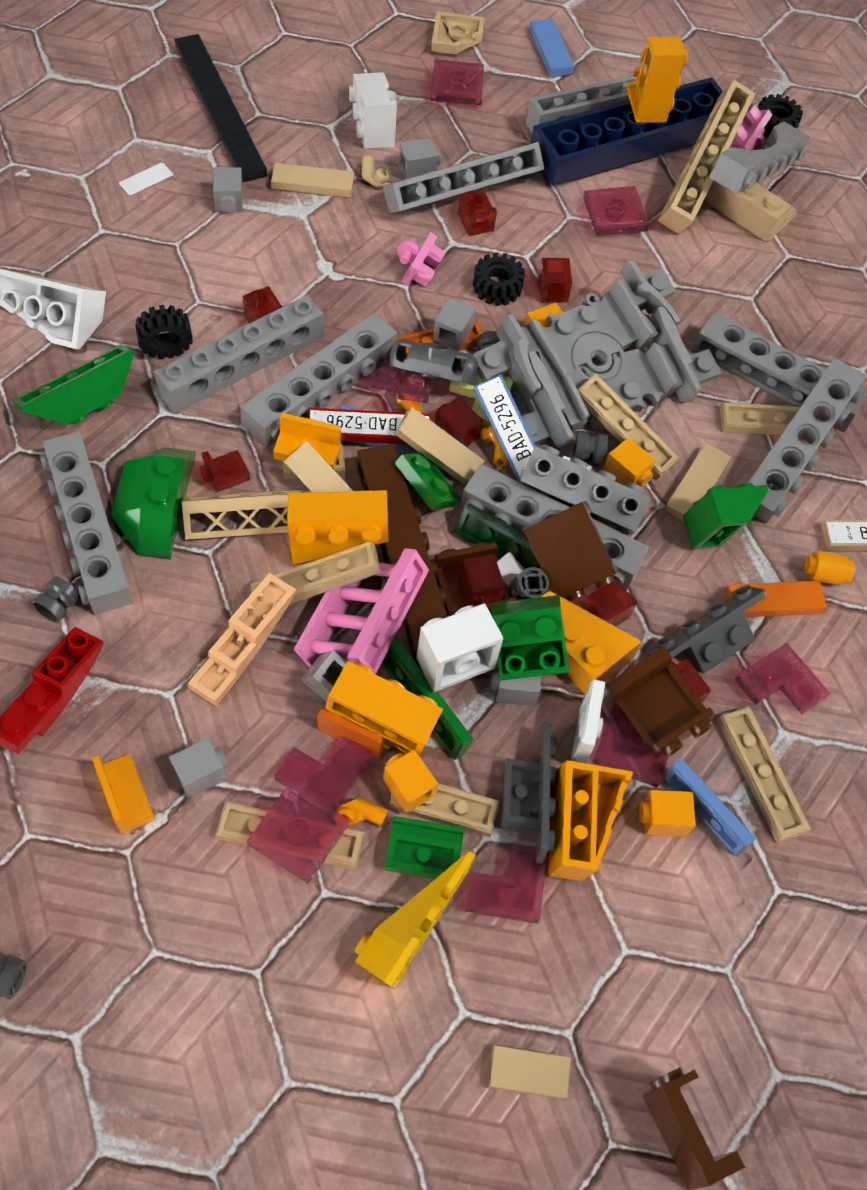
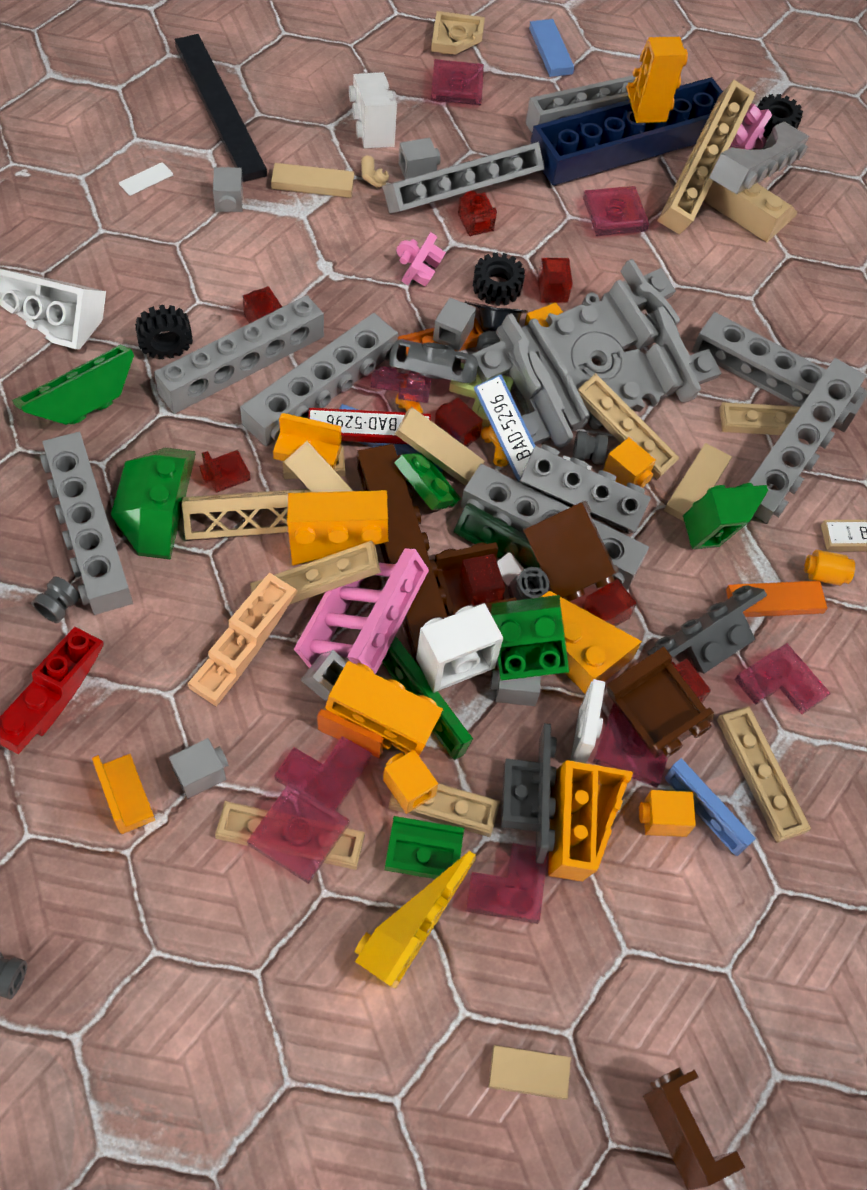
light orange arm [334,798,389,827] -> none
none -> black piece [464,301,528,332]

